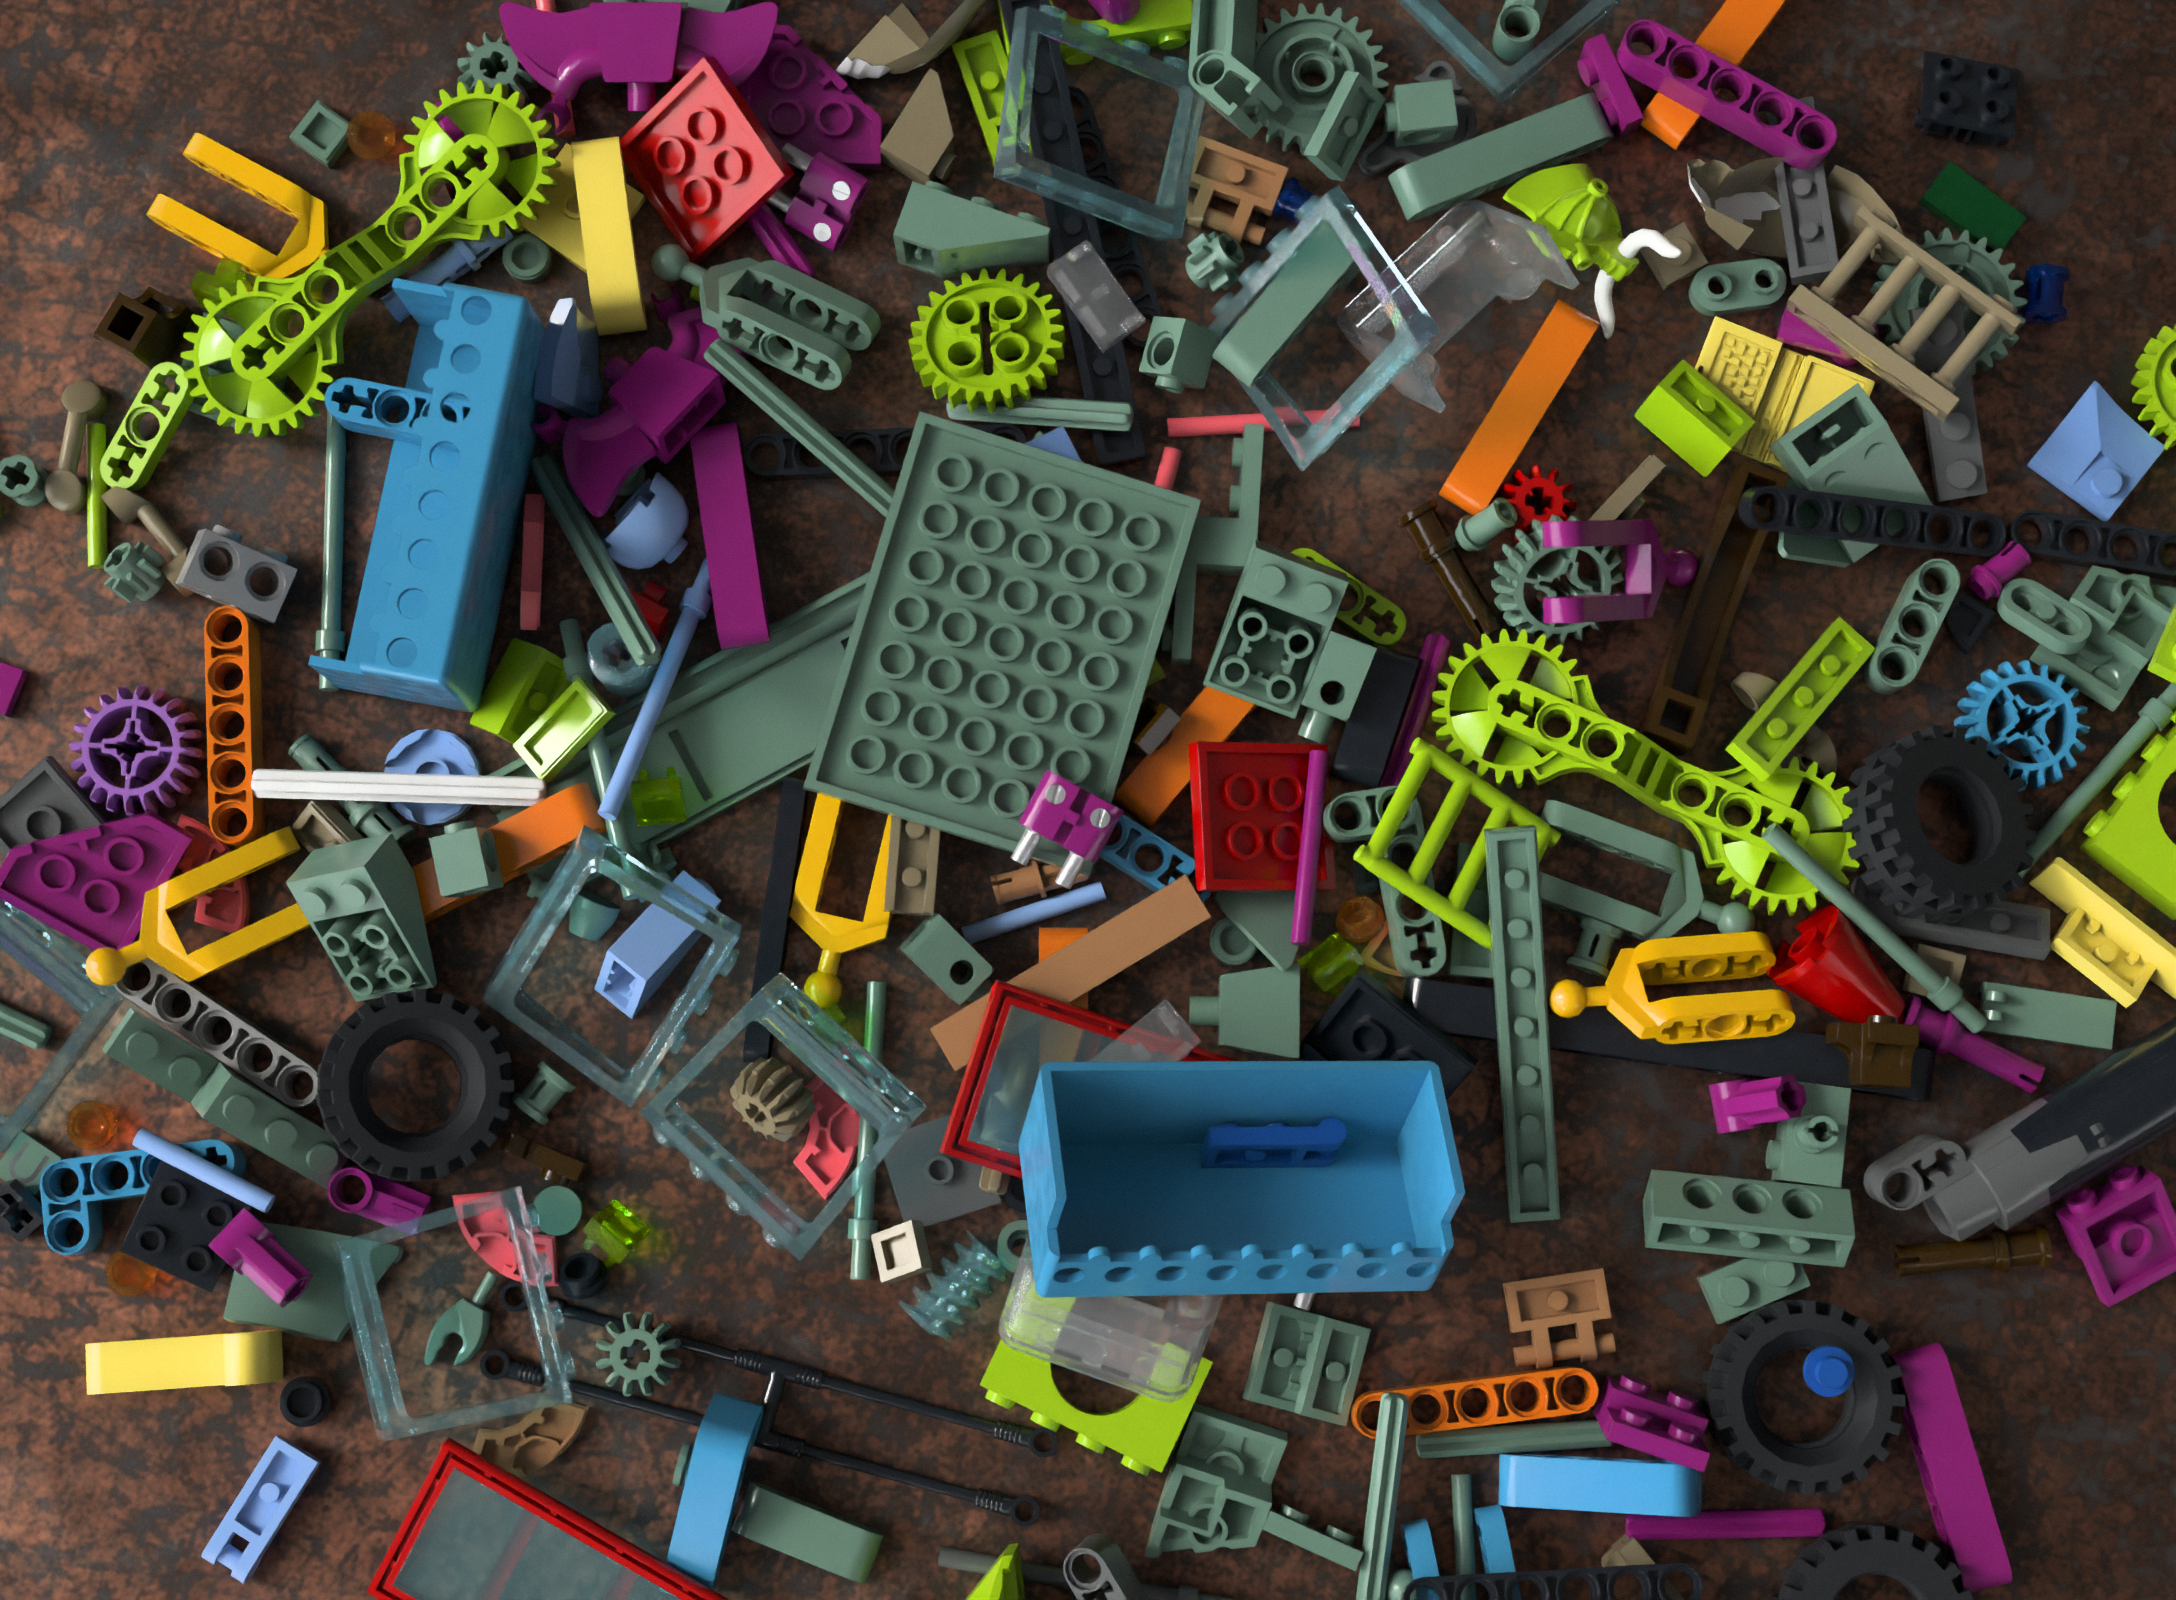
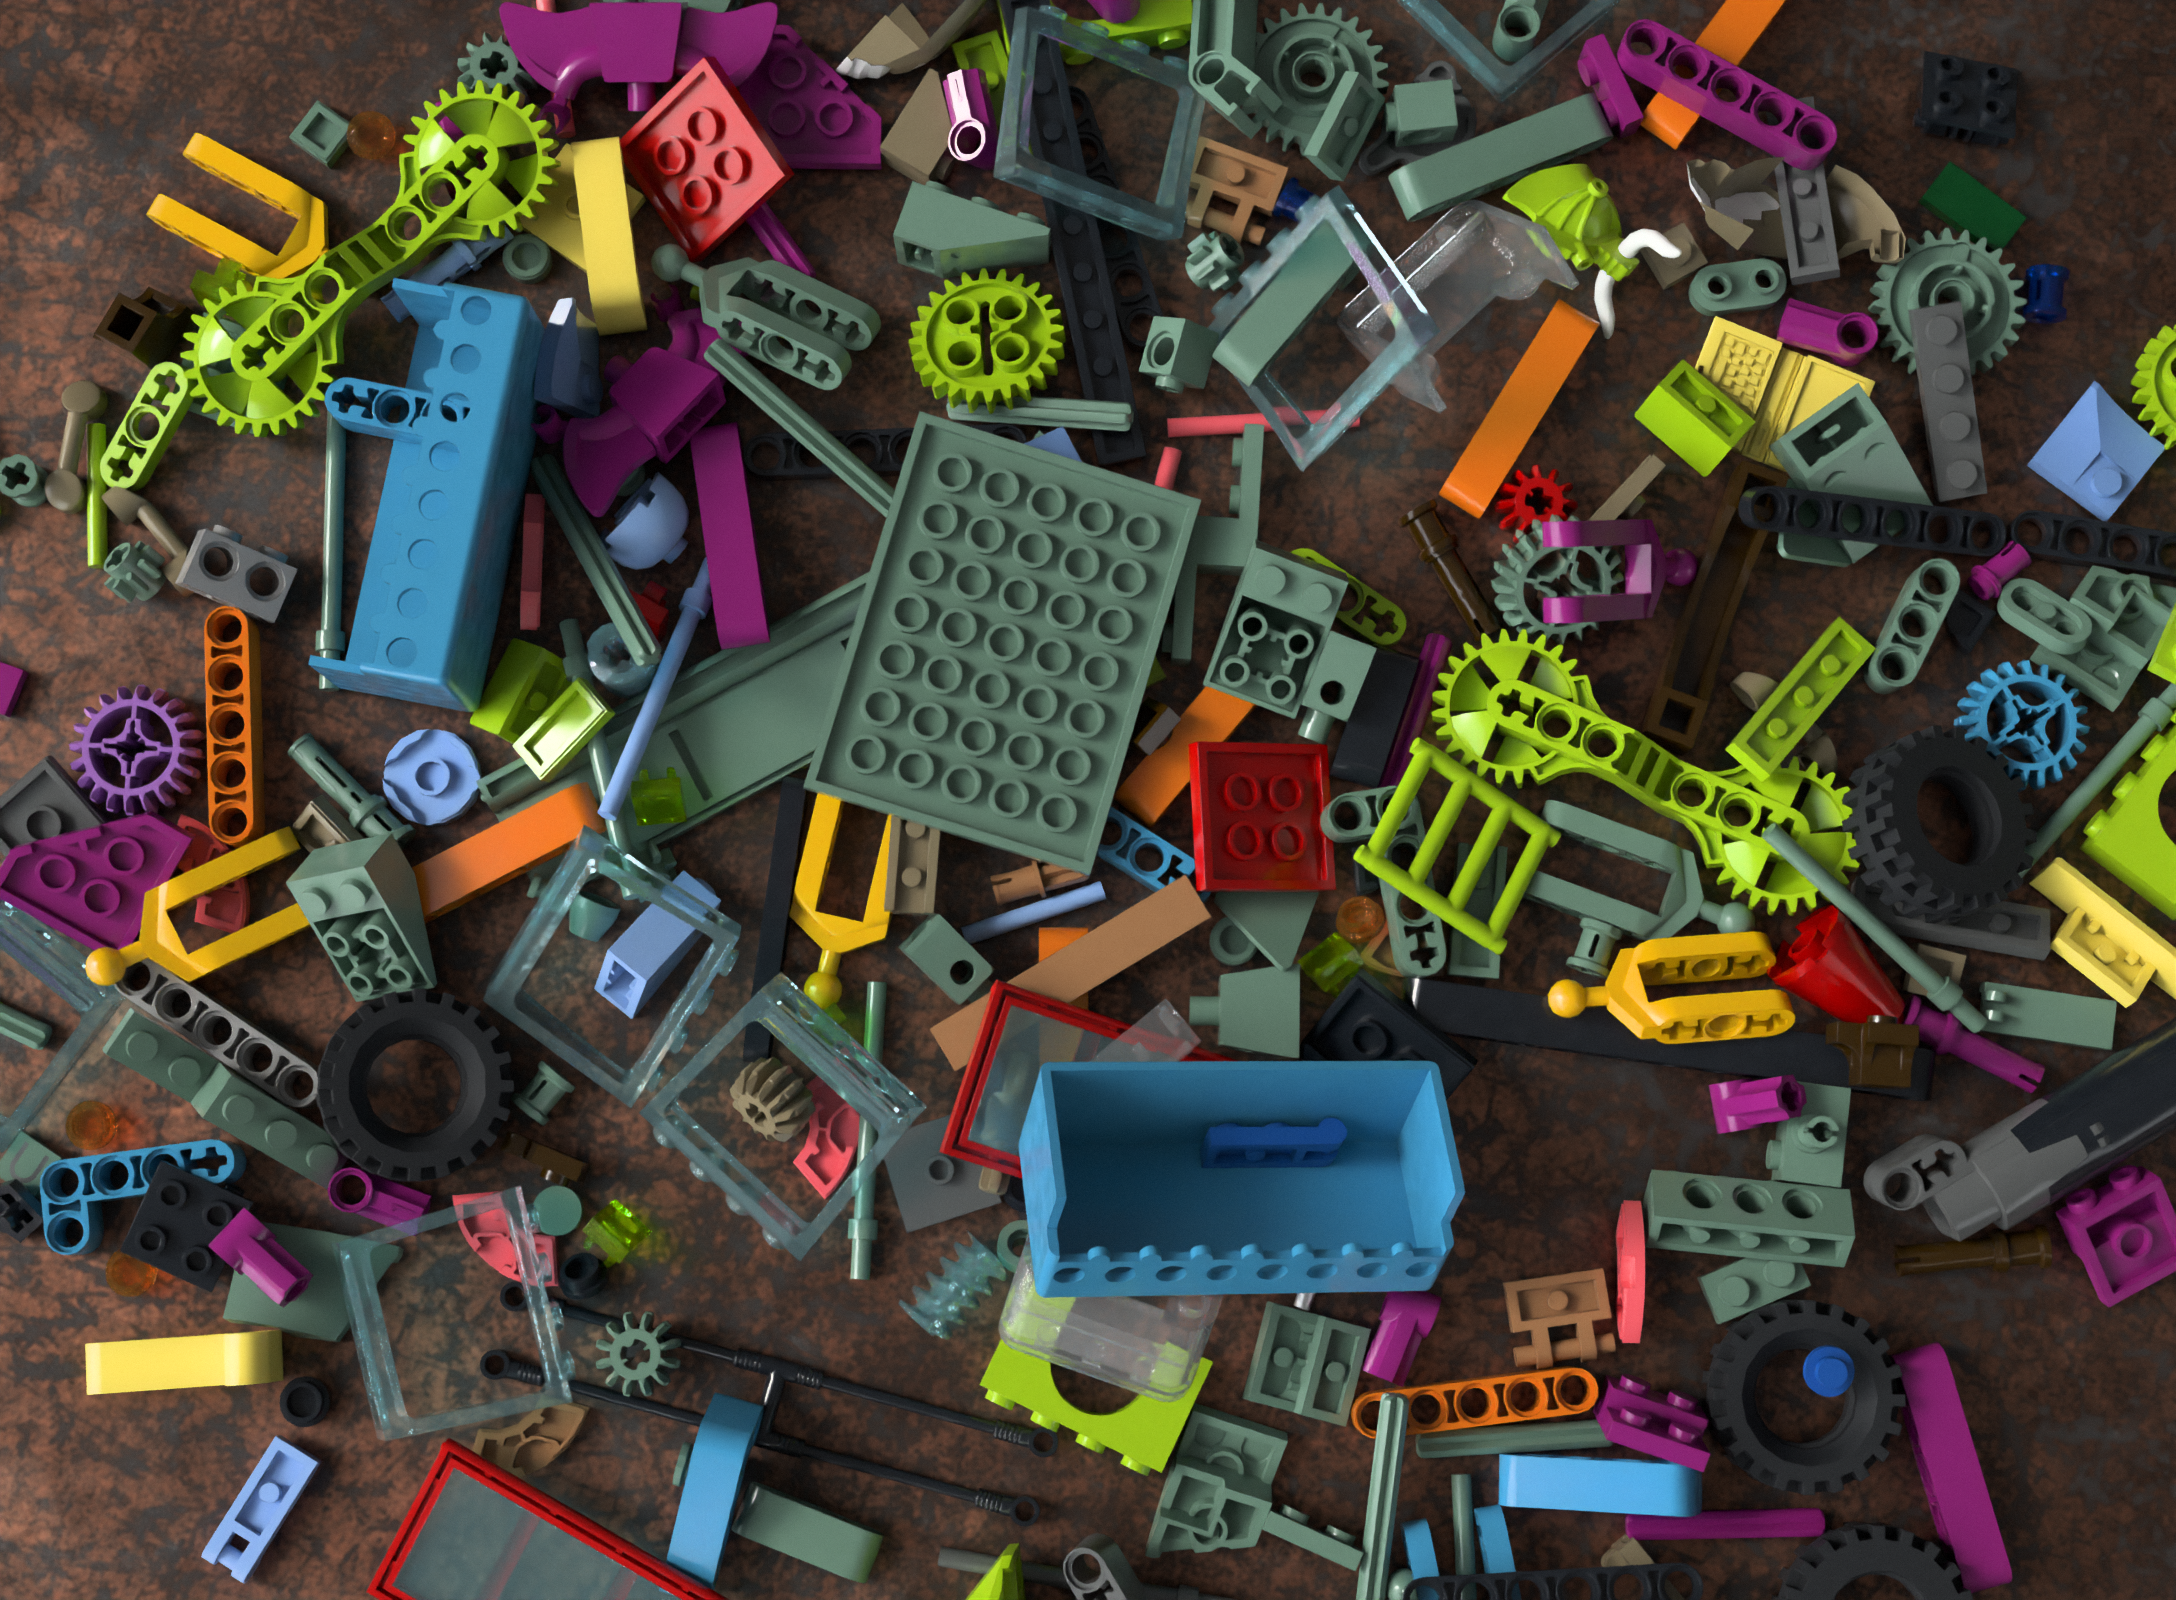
light blue bar [132,1127,276,1213] -> none
white axle [251,769,547,806] -> none
sand green hand [424,1271,499,1367] -> none
sand green brick [429,820,504,898] -> none
magenta piece [766,143,871,252] -> none
plate [871,1220,933,1284] -> none
magenta piece [1011,770,1124,890] -> none
clear hinge [1046,240,1146,353] -> none
magenta bar [1291,750,1329,946] -> none
sand green pin [1455,498,1517,551] -> none
sand green tile [1484,825,1560,1223] -> none
dark tan fence [1786,206,2022,423] -> none
none -> magenta piece [943,68,1009,171]
none -> magenta piece [1362,1291,1442,1387]
none -> coral tile [1615,1200,1645,1343]

